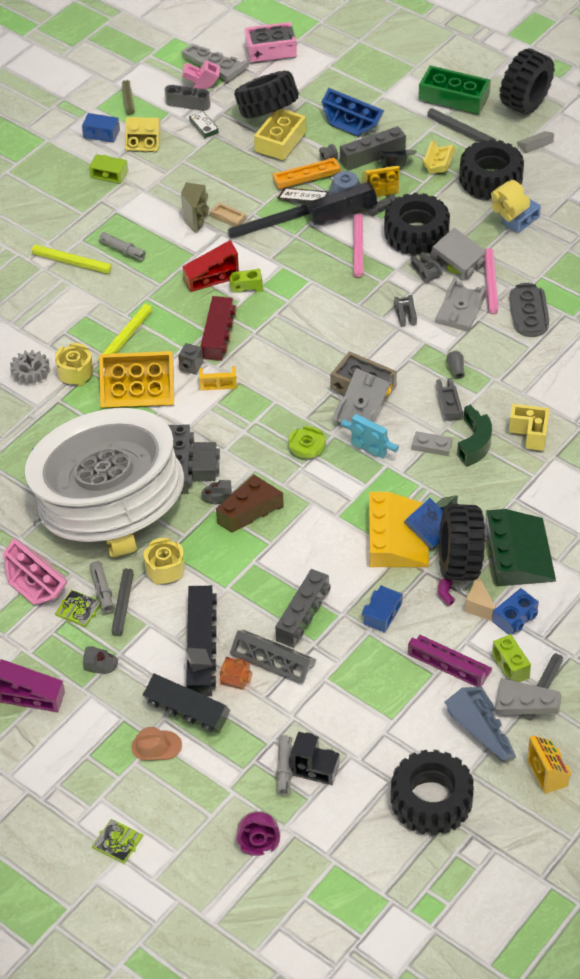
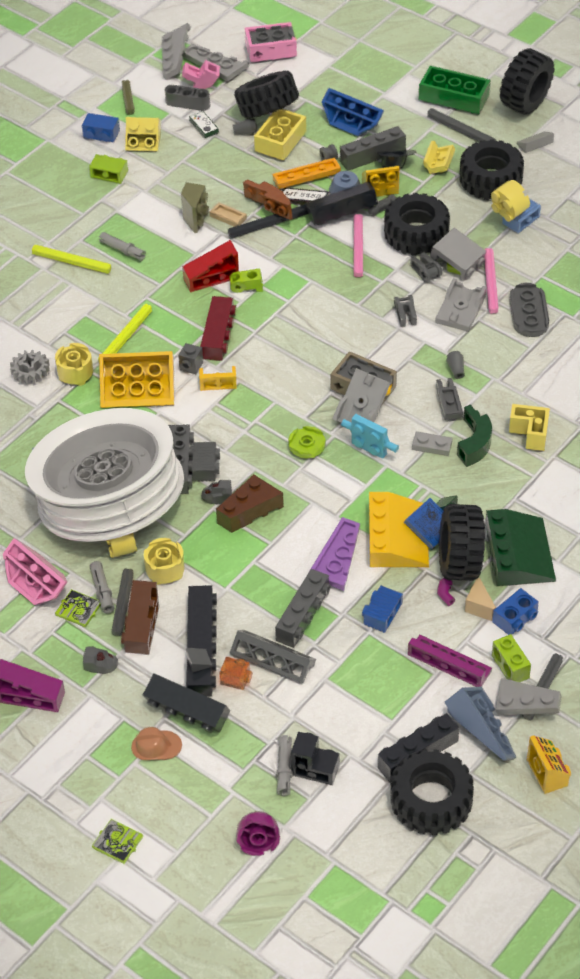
none -> reddish brown wedge [121,580,160,655]
none -> light grey wing [162,23,191,80]
none -> dark grey cone [233,118,257,134]
none -> dark orange slope [243,179,292,220]
none -> medium lavender wing [308,517,360,591]
none -> black brick [377,713,460,783]

